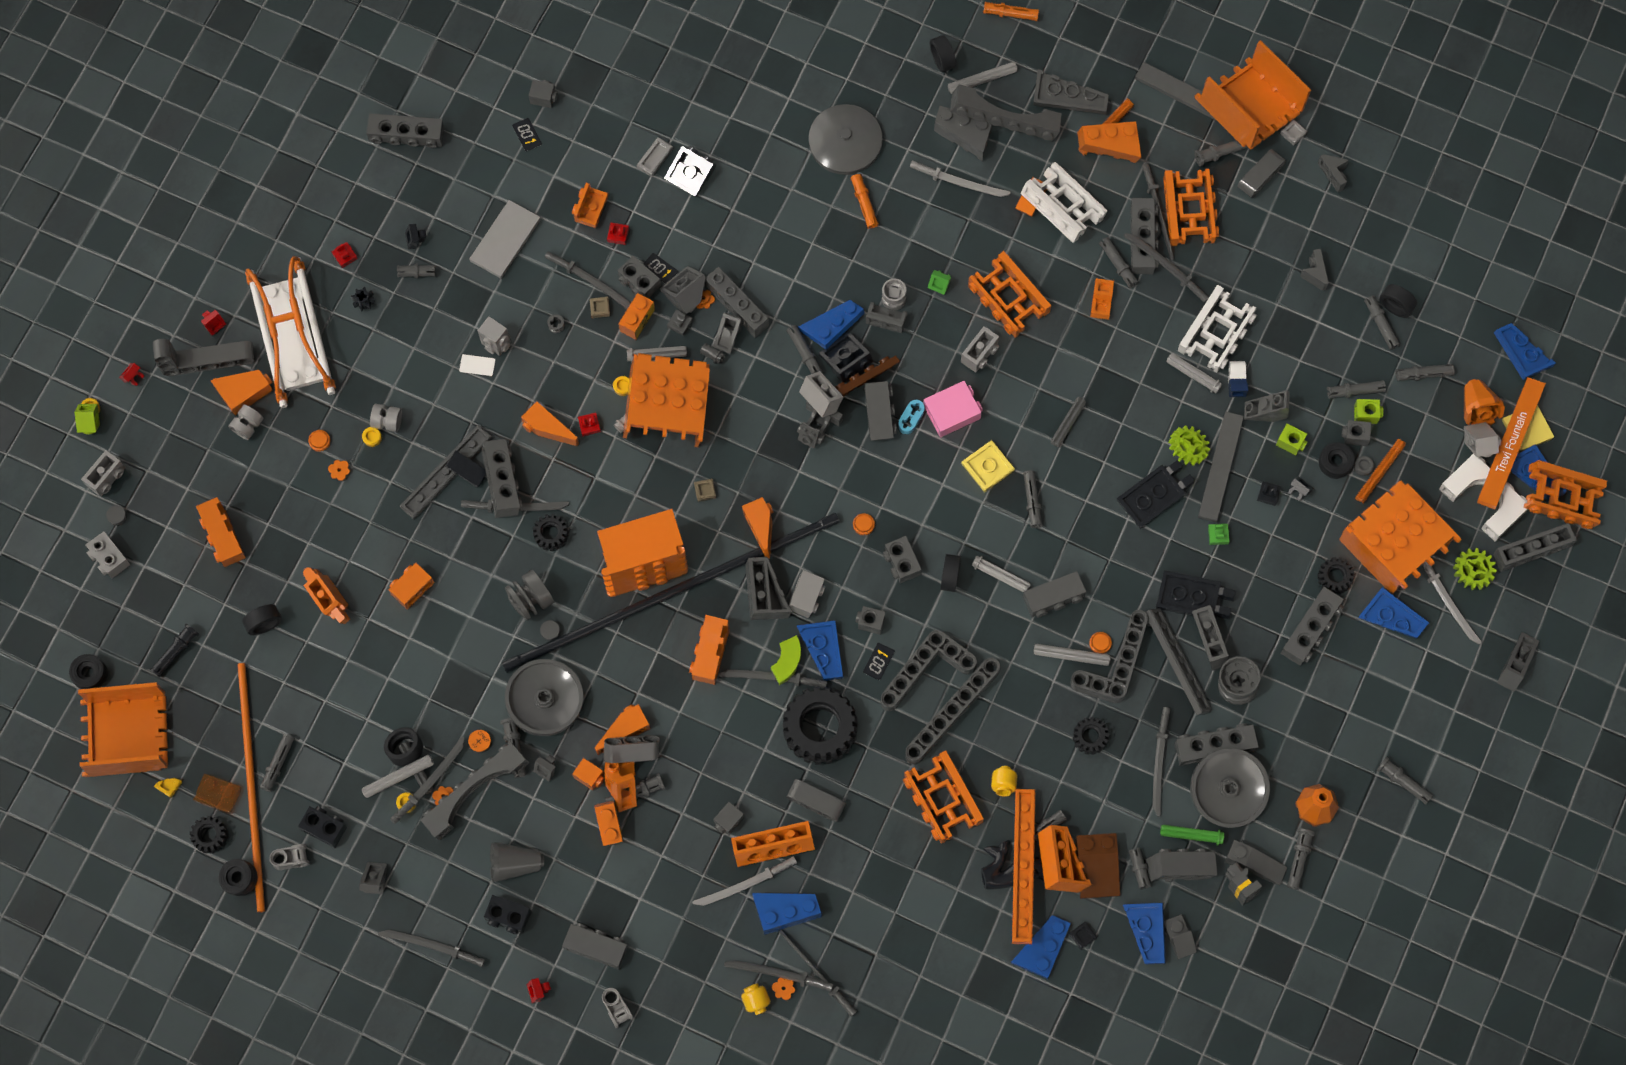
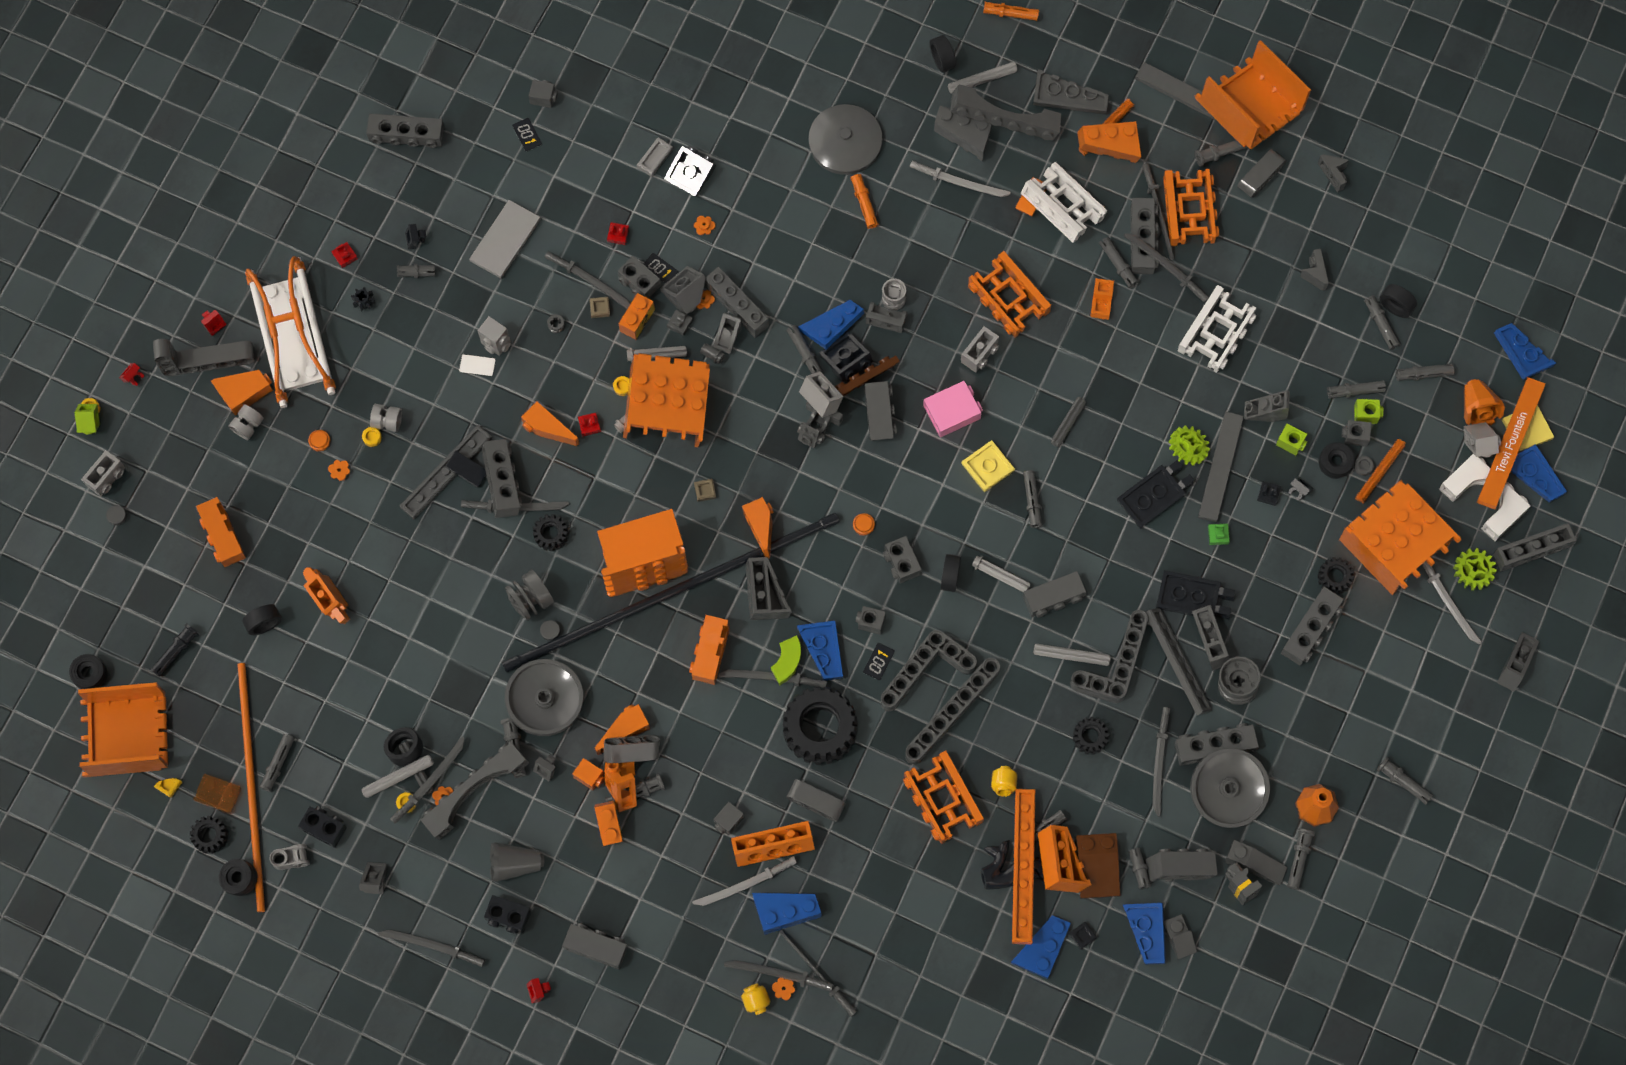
light grey brick [86,531,130,579] -> none
orange brick [388,563,434,610] -> none
orange piece [468,730,491,753] -> none
orange bracket [572,182,609,228] -> none
light grey piece [602,988,634,1028] -> none
light grey brick [788,570,825,618] -> none
medium azure beam [898,400,924,434] -> none
bright green tile [927,270,951,295] -> none
orange piece [1089,632,1112,654] -> none
bright green axle [1160,825,1224,846] -> none
light grey axle [1166,353,1222,393] -> none
leg [1228,361,1248,397] -> none
light grey tile [1280,119,1307,146] -> none
blue wing [1358,587,1429,639] -> none
orange fence [1523,460,1607,529] -> none
none -> orange plant [694,216,715,235]

